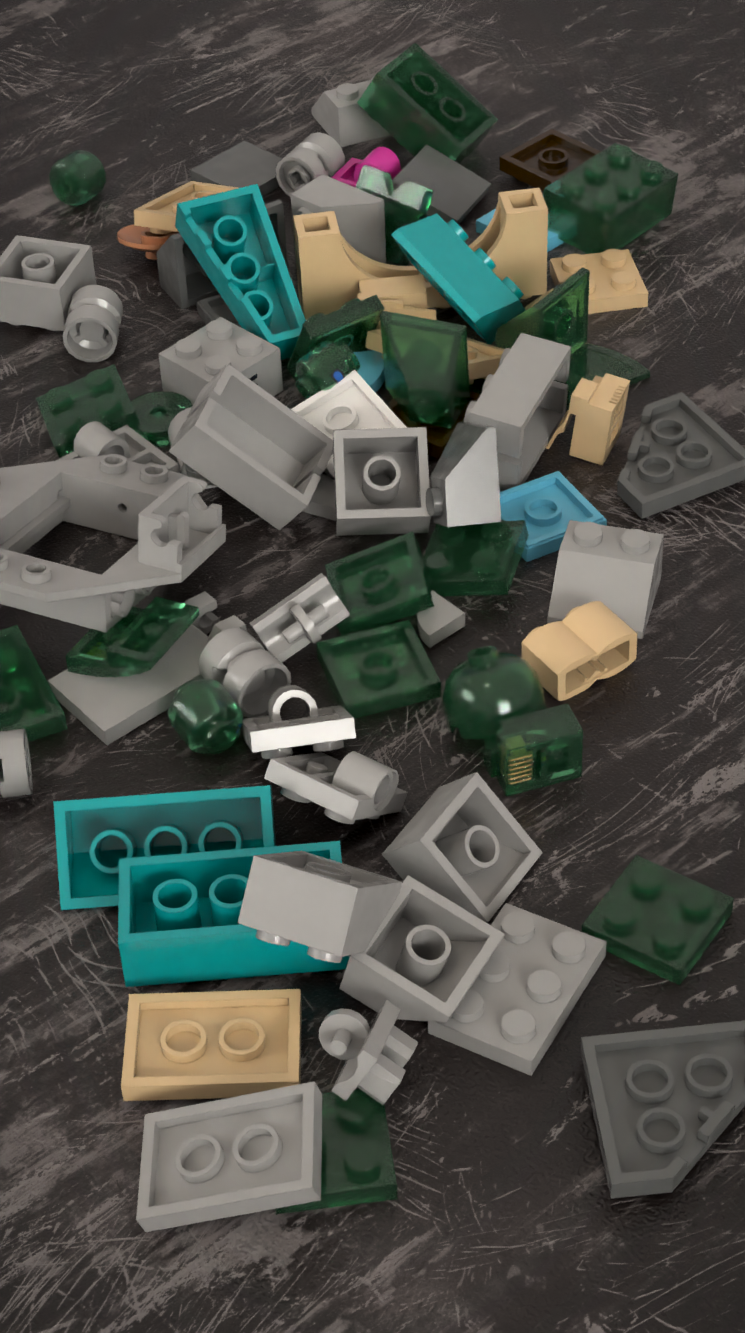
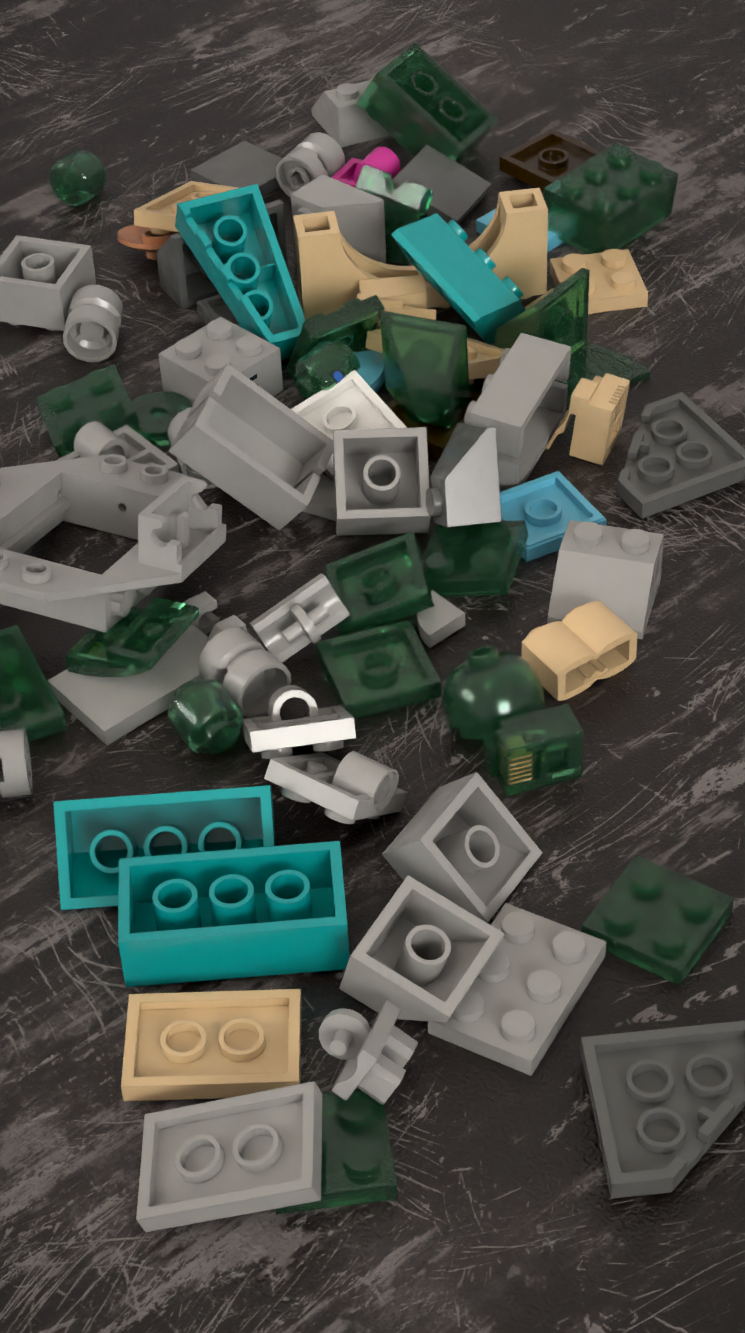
light grey slope [237,851,402,963] -> none

